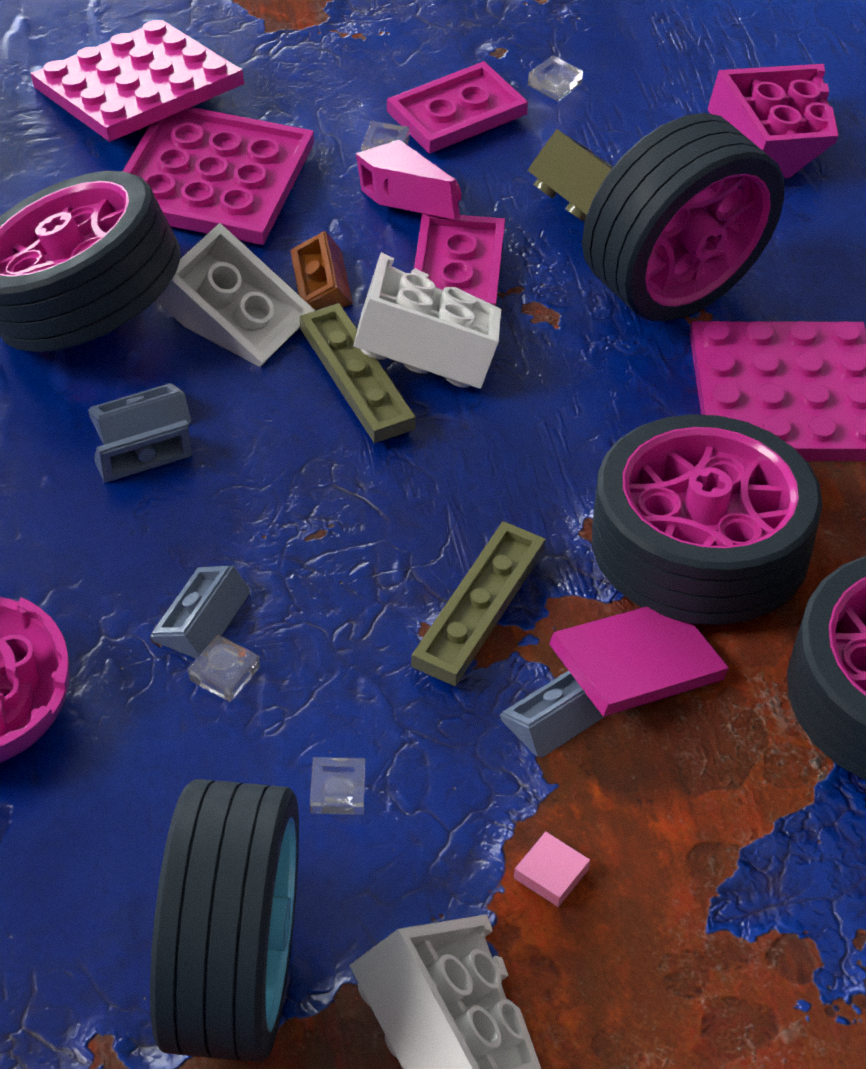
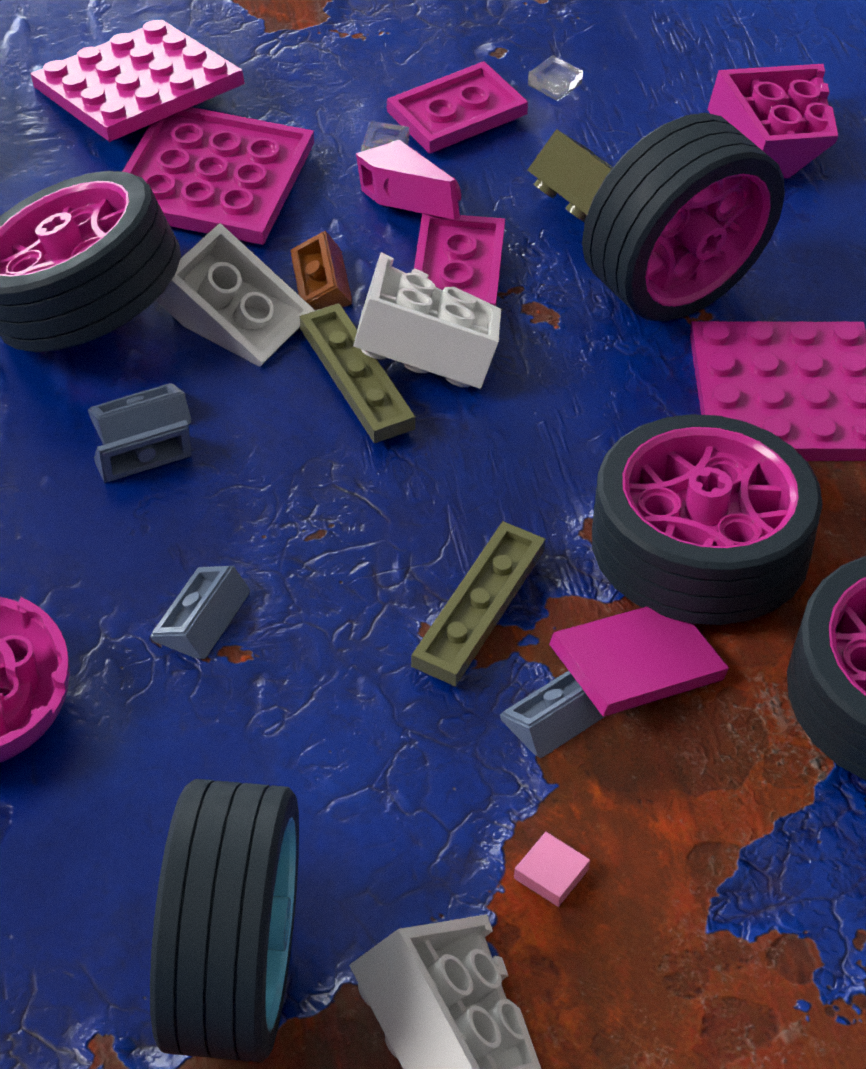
clear plate [188,635,260,702] -> none
clear plate [310,757,366,814] -> none

